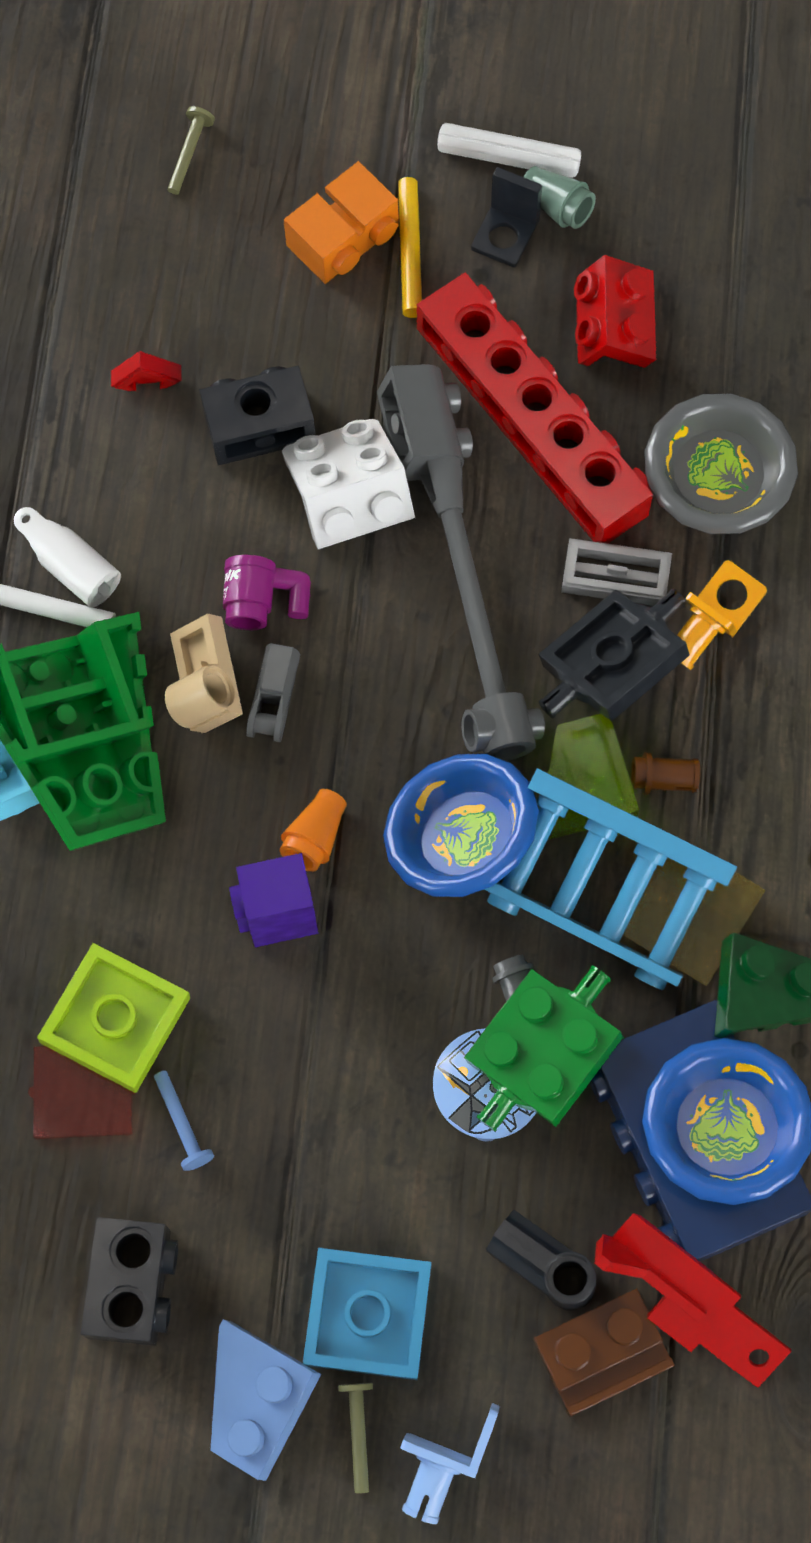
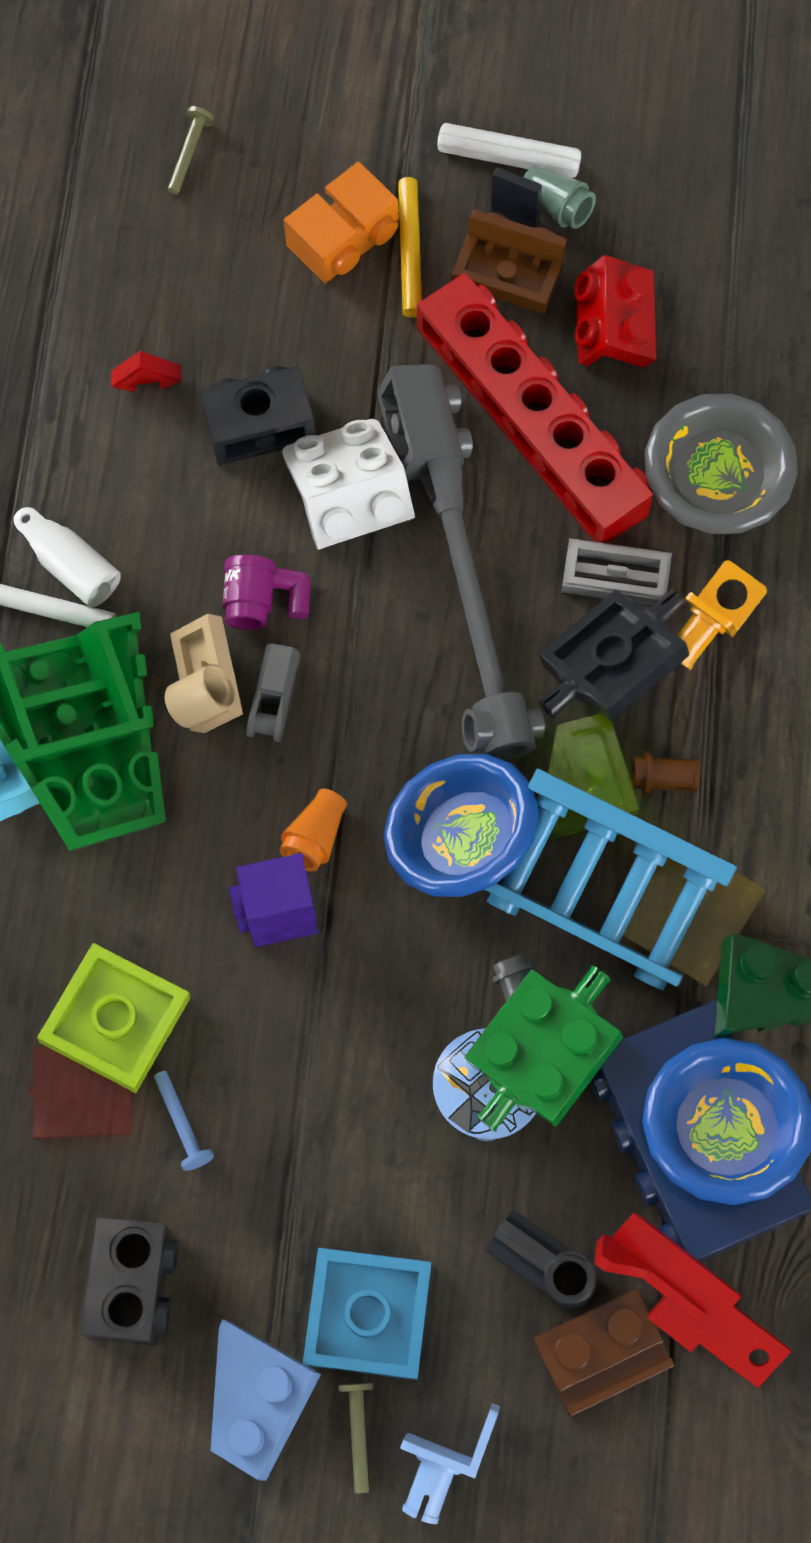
none -> reddish brown bracket [451,210,567,315]

